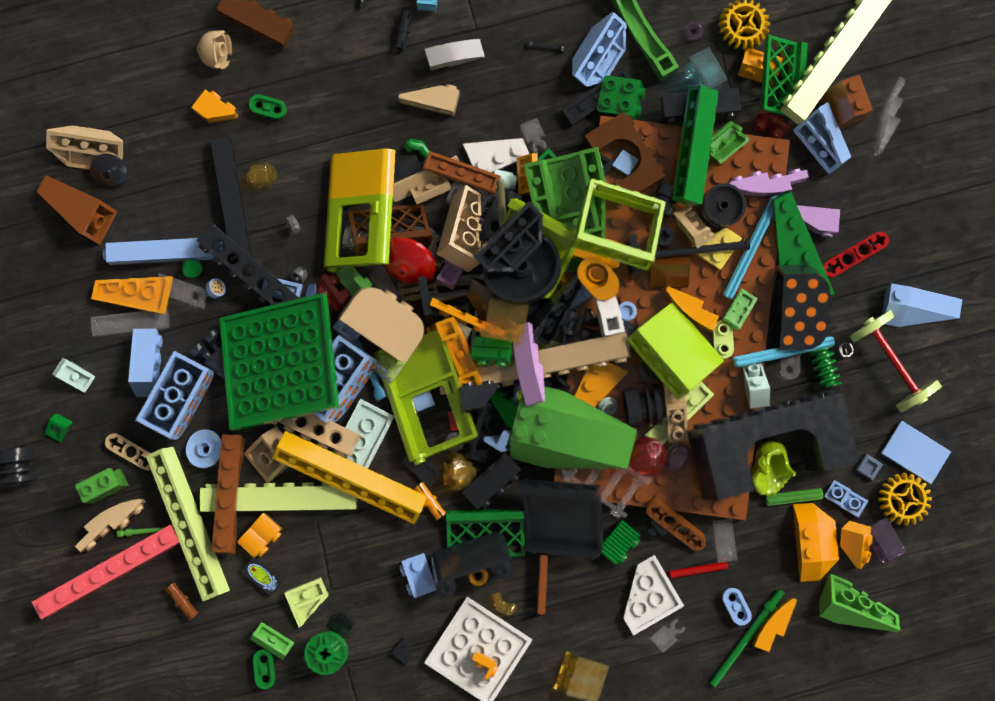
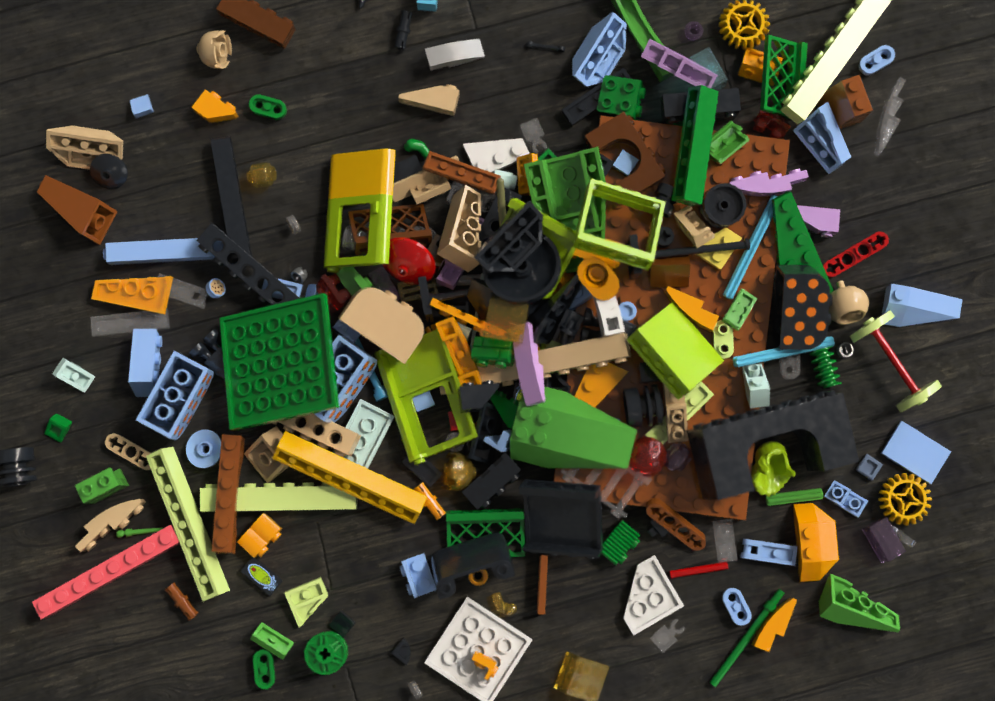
green tile [182,258,202,278] -> none
clear panel [372,355,405,384] -> none
light aqua plate [598,397,618,415] -> none
light orange slope [840,521,873,569] -> none
none -> light blue slope [130,94,154,118]
none -> clear tile [407,680,423,700]
none -> lavender slope [641,39,718,88]
none -> light blue plate [740,539,797,566]
none -> tan piece [829,281,869,325]
none -> light blue plate [859,45,895,75]
none -> clear tile [890,526,916,548]

